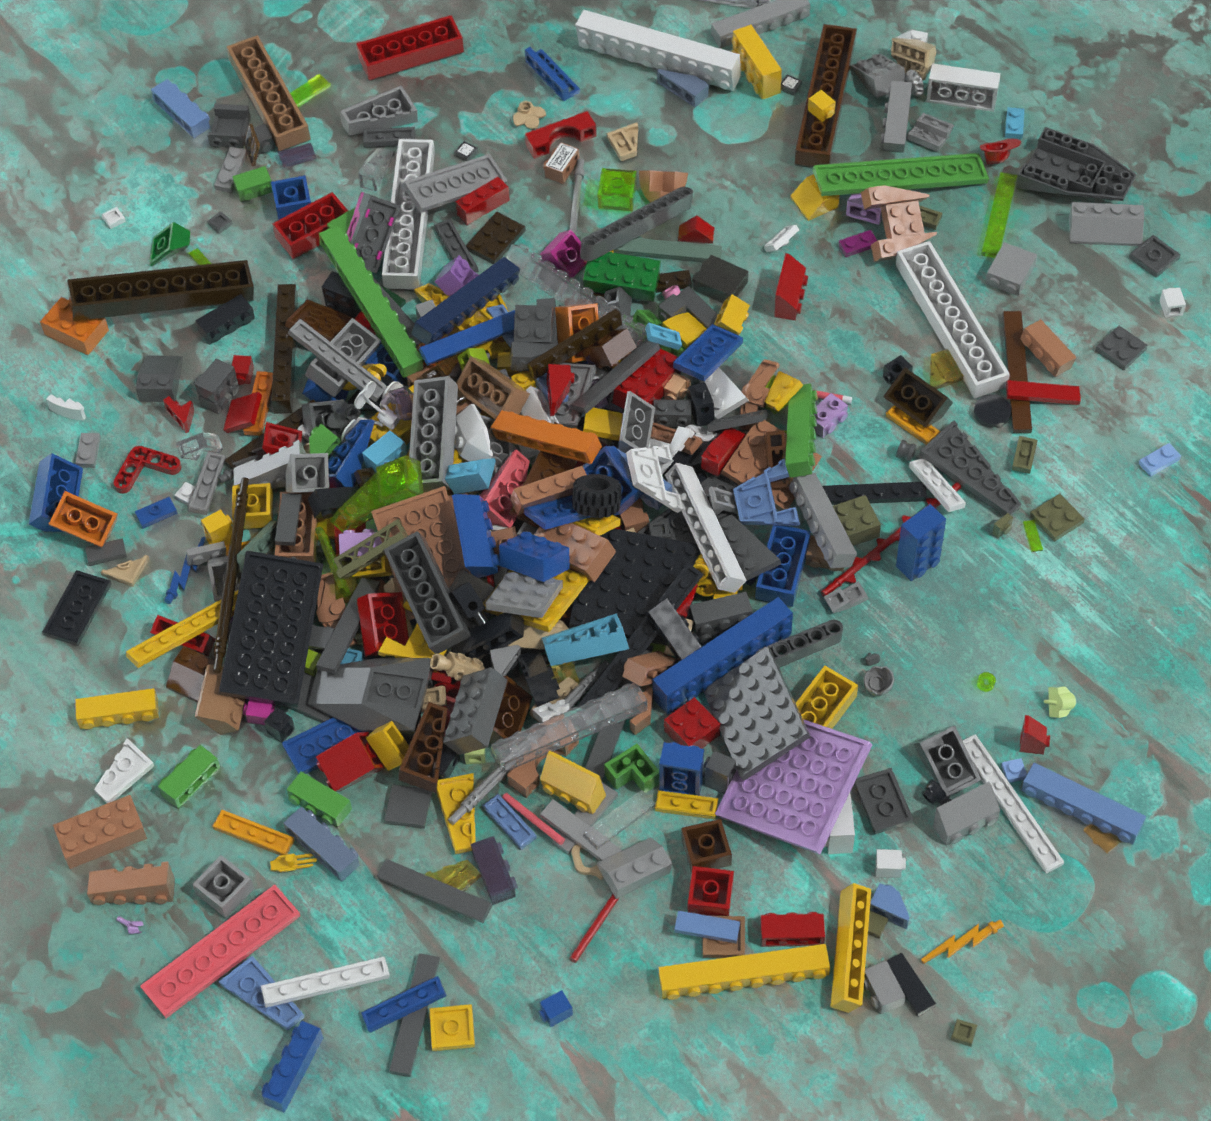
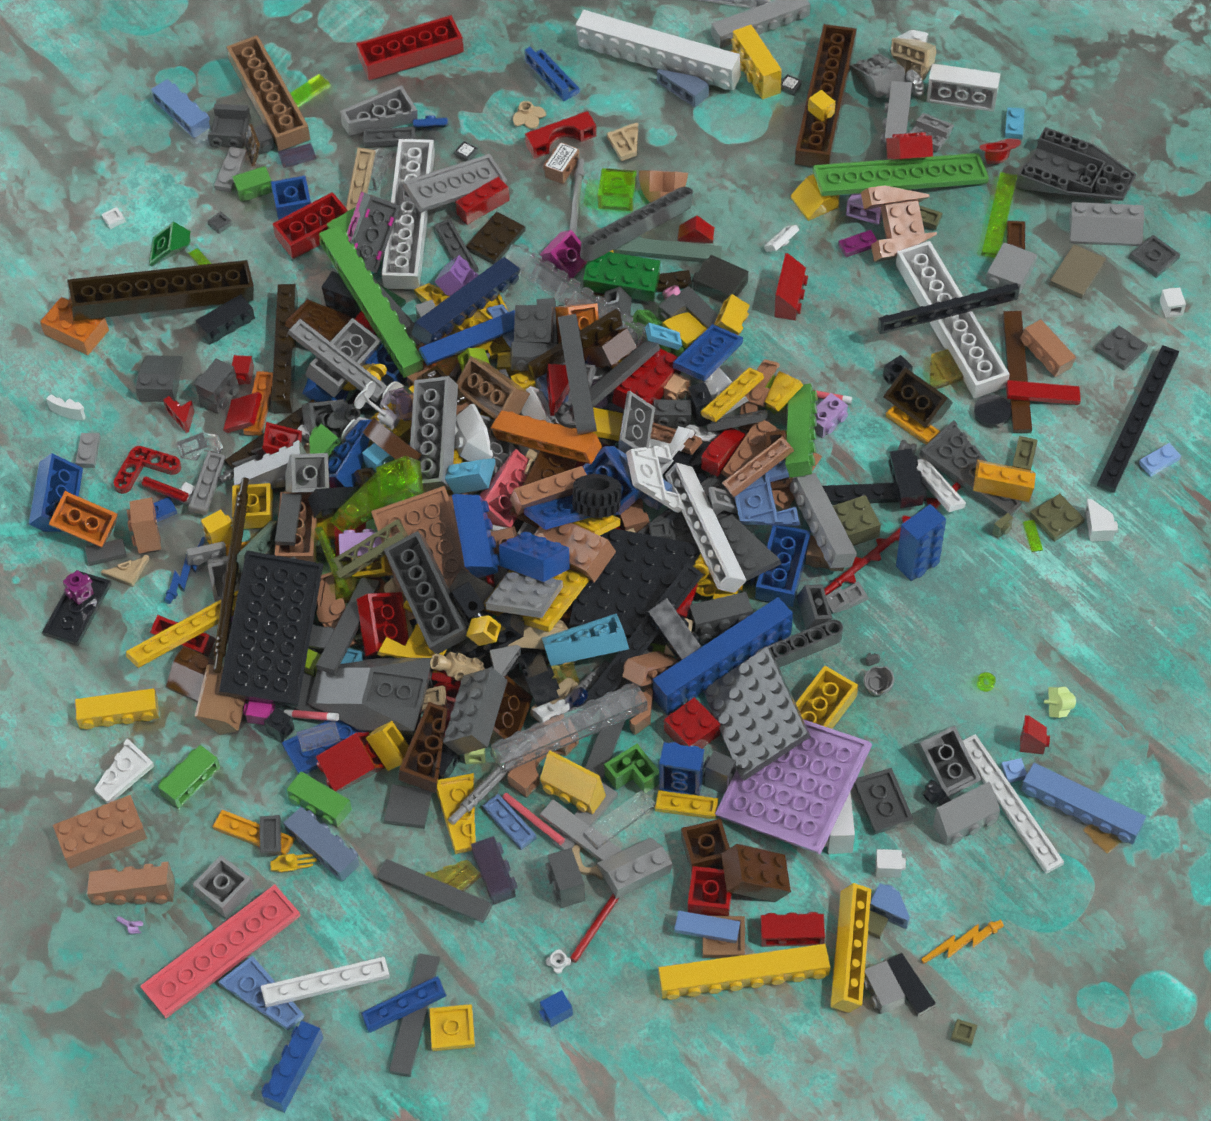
none -> magenta brick [63,570,94,605]
none -> nougat brick [127,497,161,553]
none -> red axle [141,477,189,502]
none -> dark grey tile [260,815,282,856]
none -> coral bar [284,709,339,721]
none -> clear tile [296,721,341,752]
none -> tan tile [346,147,376,211]
none -> reddish brown slope [363,417,421,470]
none -> blue plate [413,115,448,128]
none -> yellow brick [466,615,501,646]
none -> tan hand [524,448,538,475]
none -> dark grey brick [545,848,586,908]
none -> white plate [546,949,571,974]
none -> dark grey beam [558,314,597,435]
none -> clear blue tile [569,687,588,707]
none -> yellow tile [701,367,764,423]
none -> reddish brown brick [721,844,791,902]
none -> nougat tile [722,436,794,497]
none -> dark grey brick [796,584,833,630]
none -> black plate [877,283,1019,334]
none -> red brick [886,132,933,159]
none -> black brick [888,448,926,508]
none -> light orange slope [973,459,1036,502]
none -> reddish brown tile [1007,221,1025,250]
none -> dark tan tile [1050,244,1106,298]
none -> white slope [1085,499,1118,541]
none -> black plate [1097,345,1180,493]

